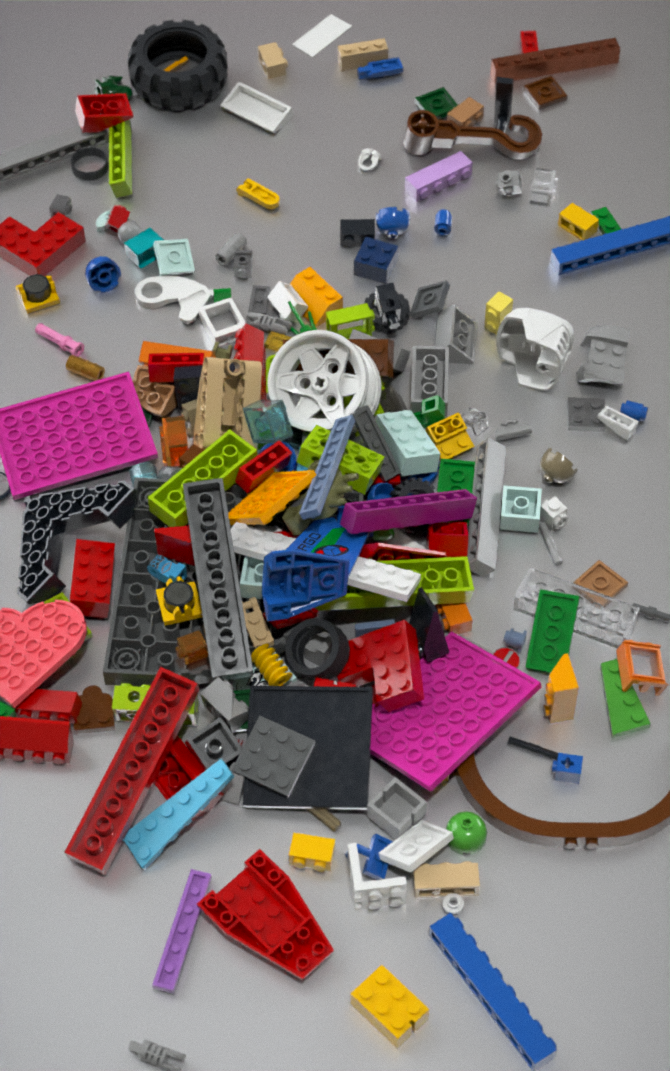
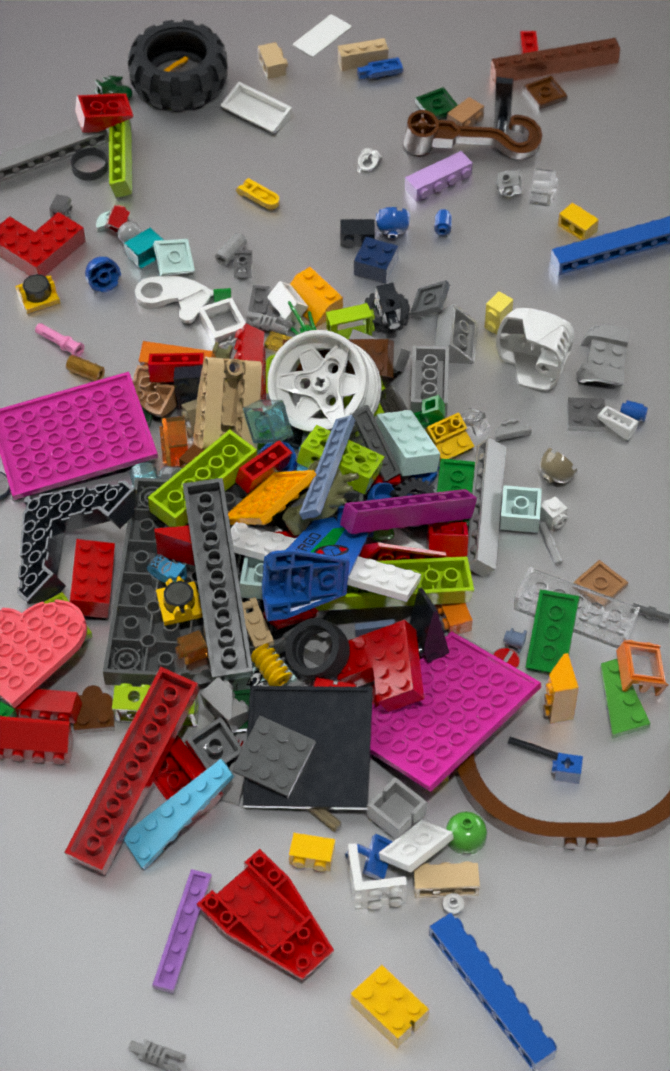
green plate [591,207,621,235] -> none

